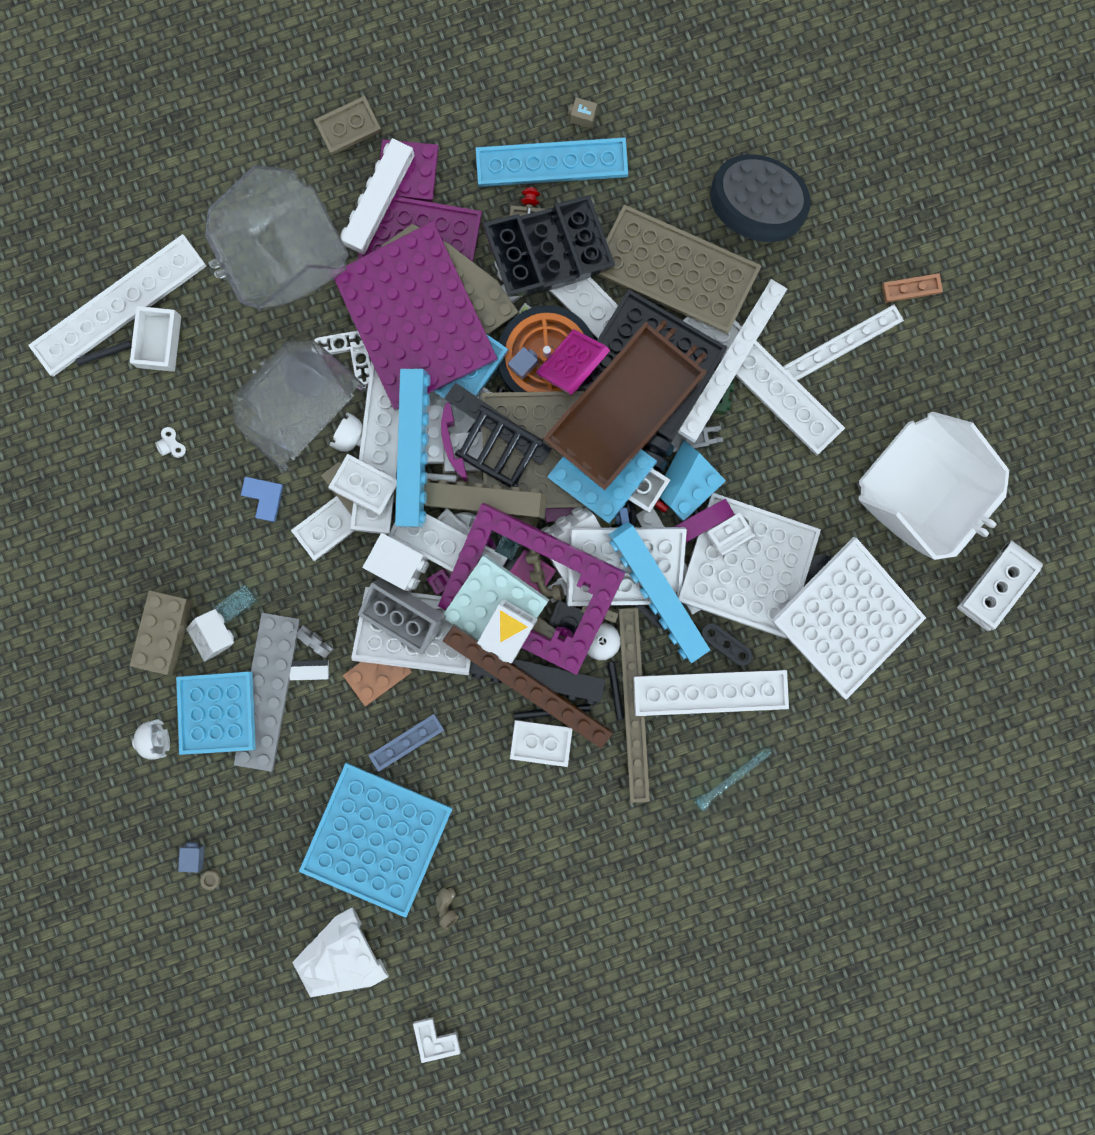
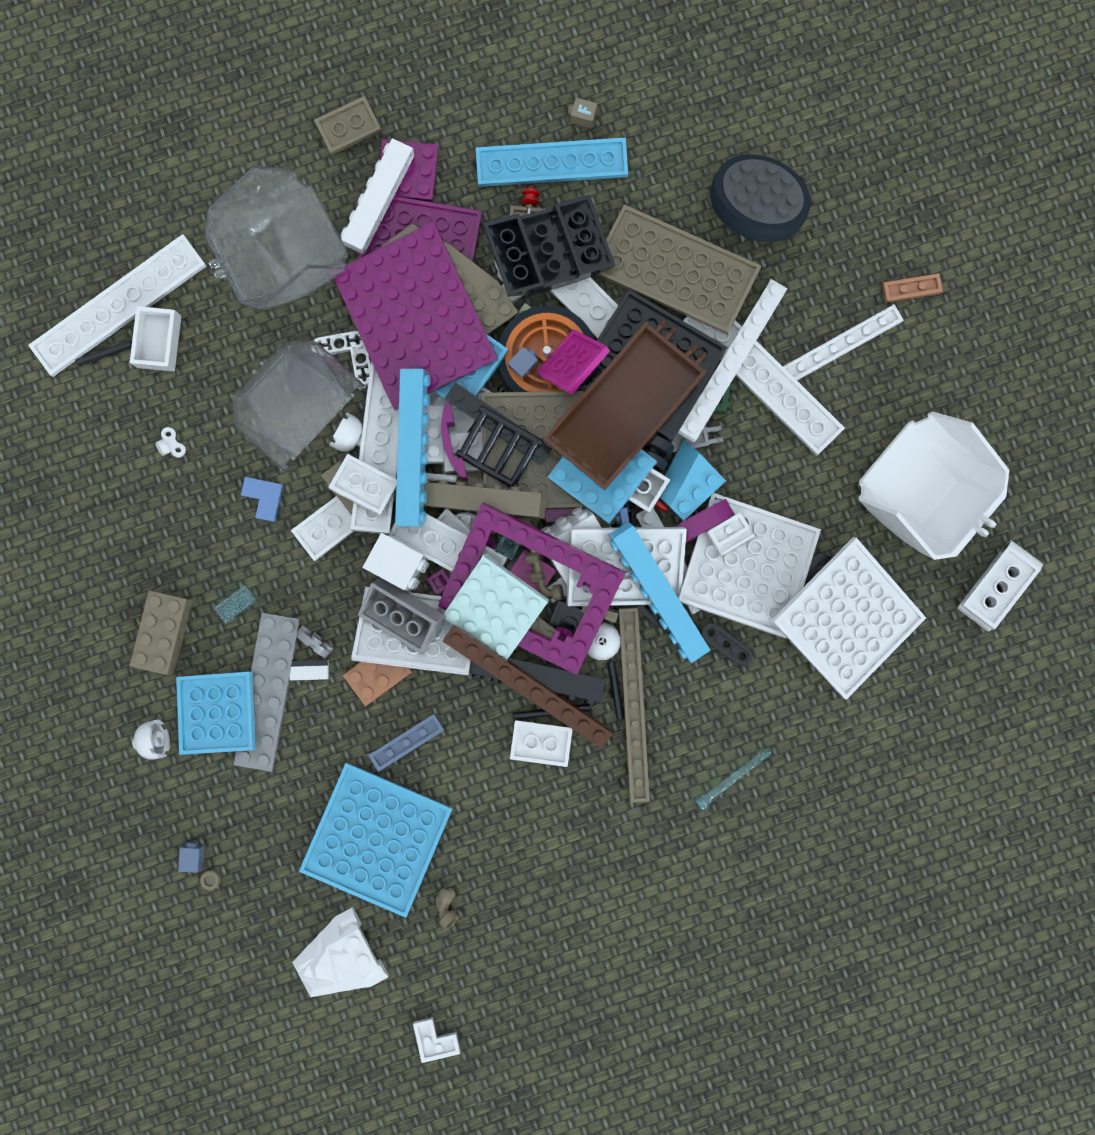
white slope [186,609,234,662] -> none
white brick [477,599,538,663] -> none
white plate [633,670,789,716] -> none

